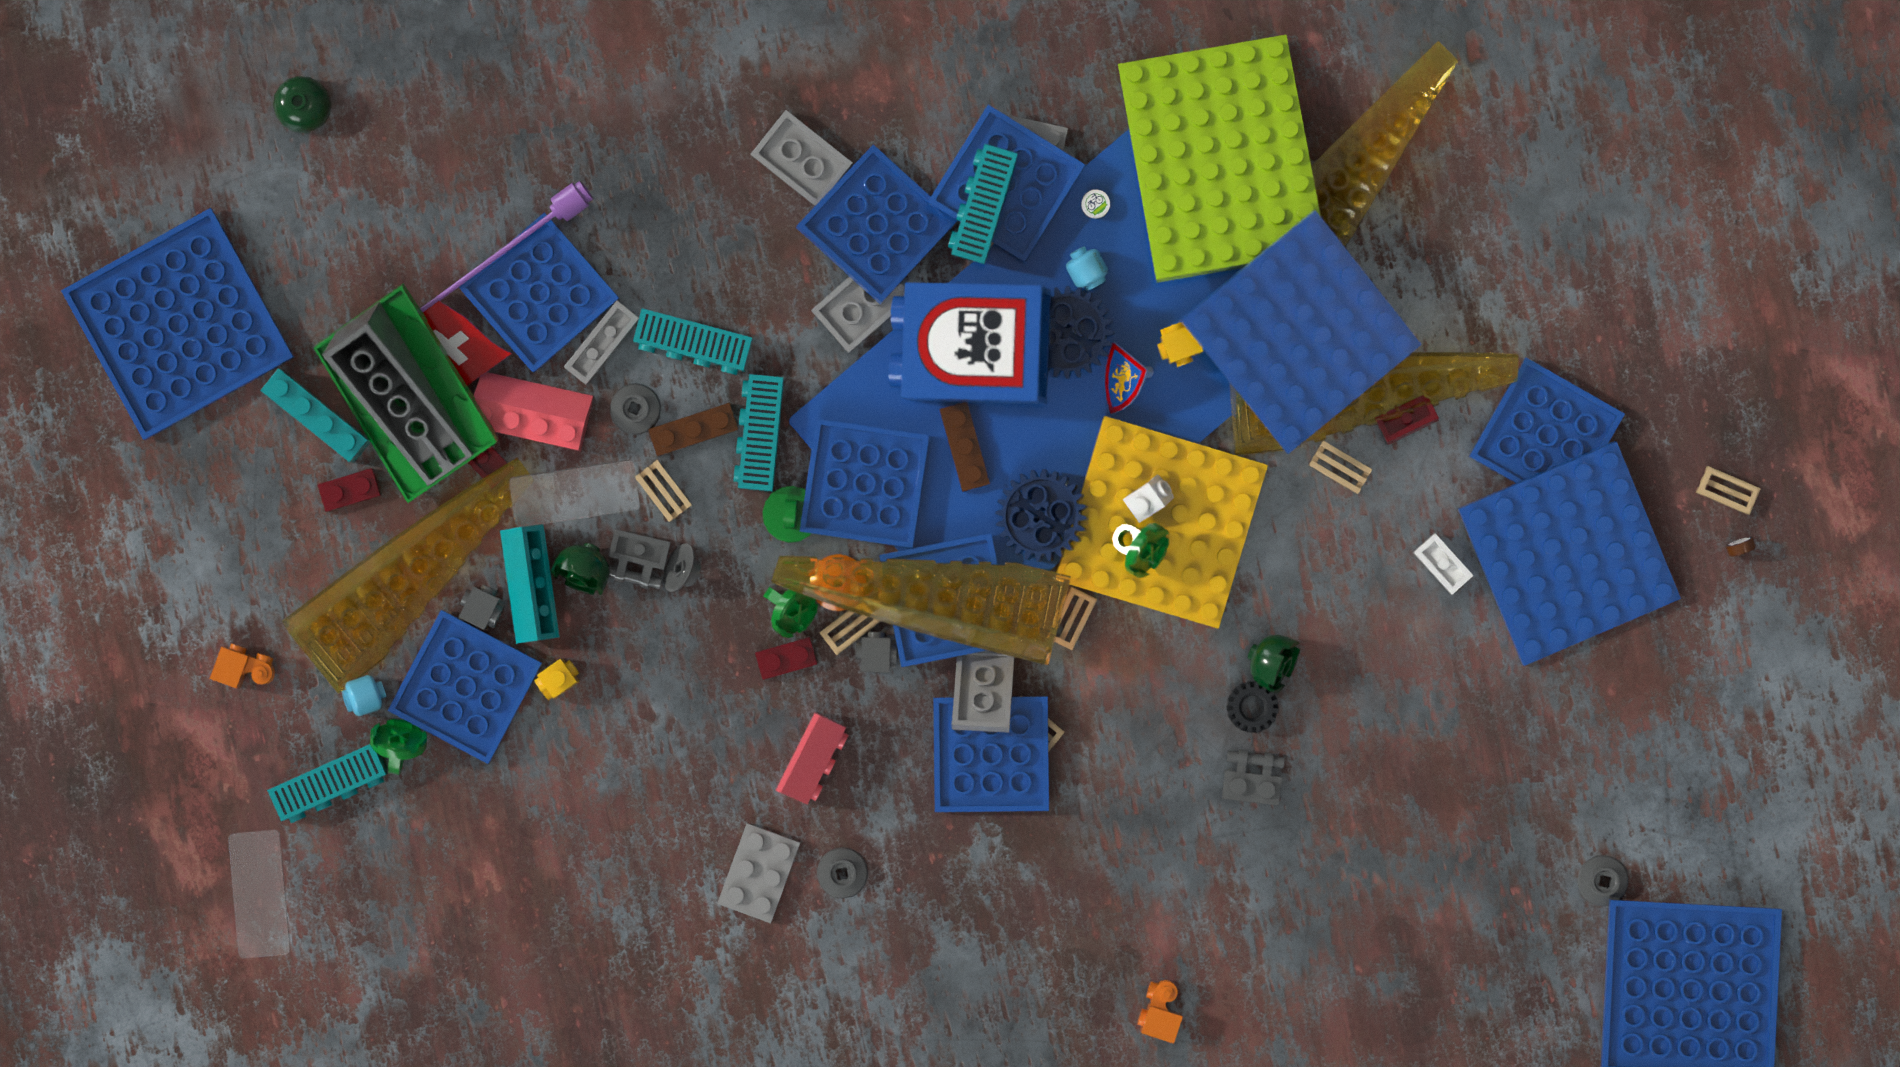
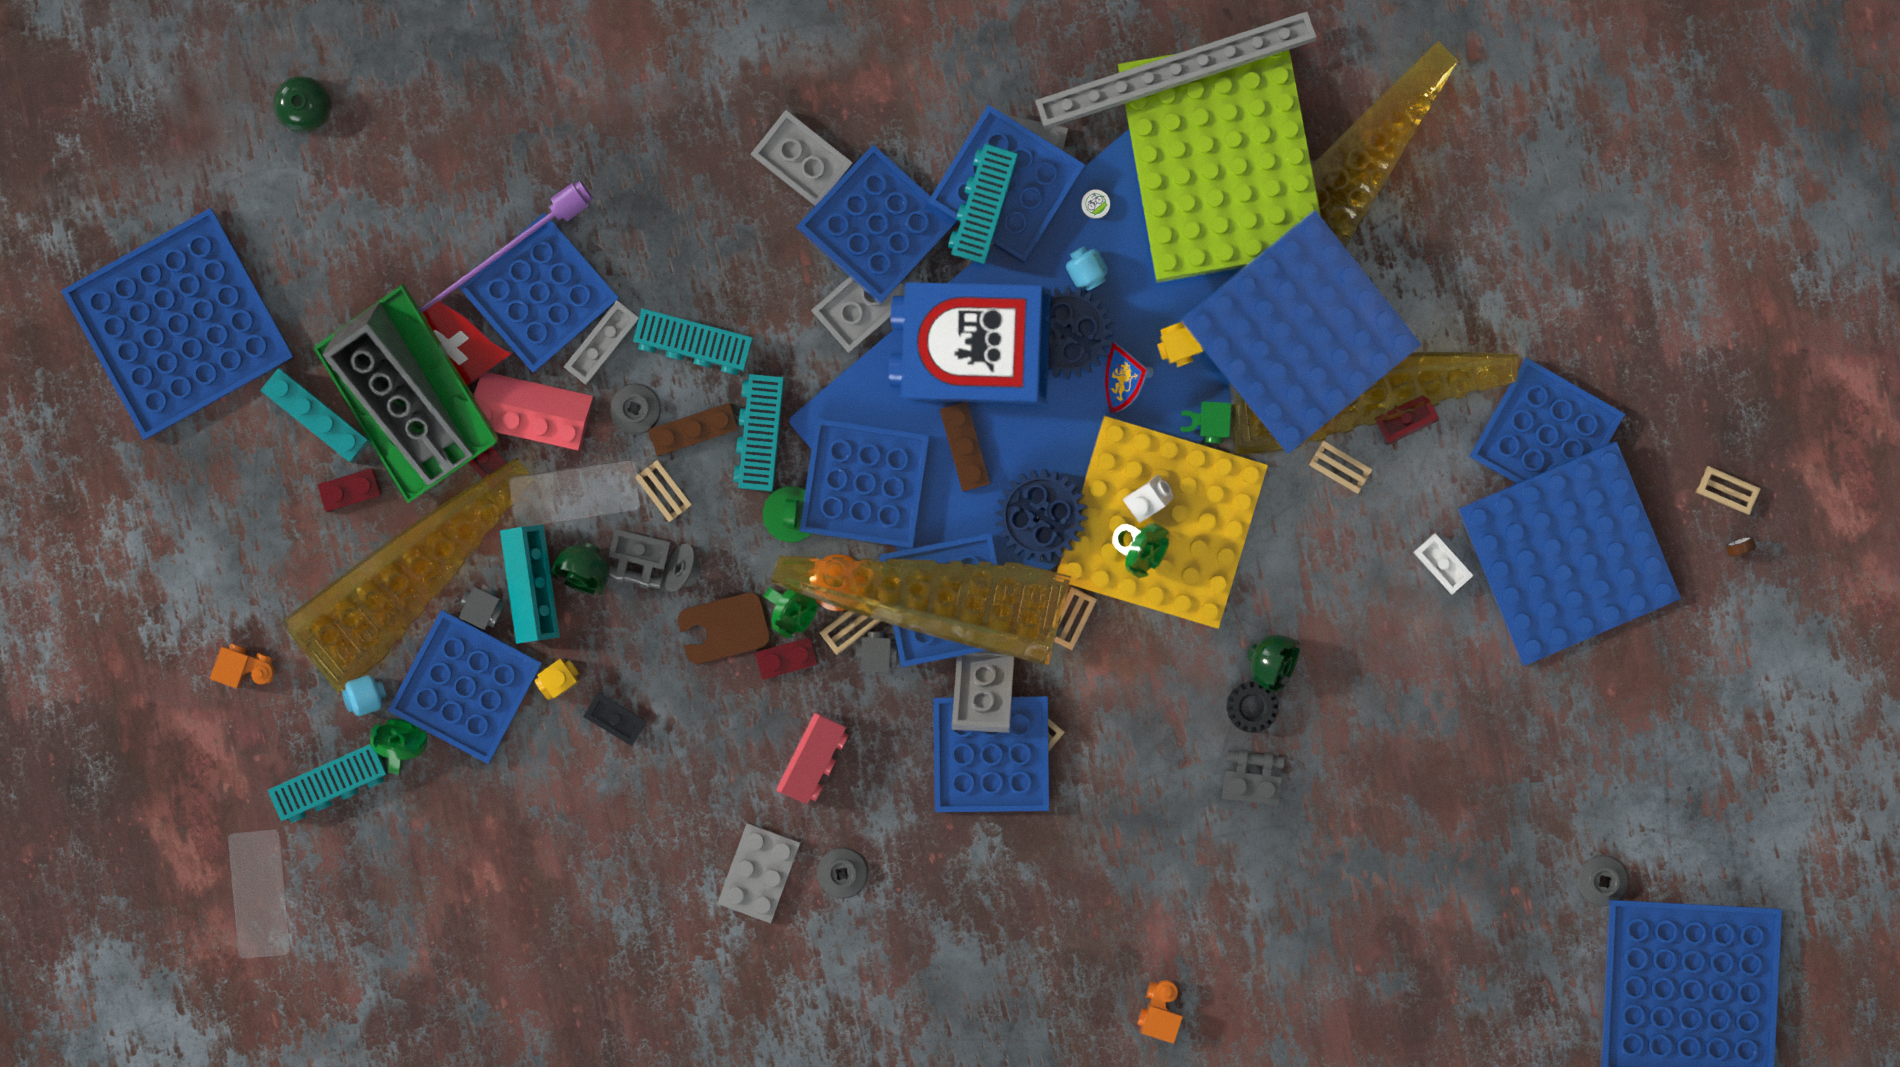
none -> black plate [583,692,647,746]
none -> reddish brown piece [678,593,770,664]
none -> light grey plate [1035,11,1316,130]
none -> green brick [1180,402,1231,443]

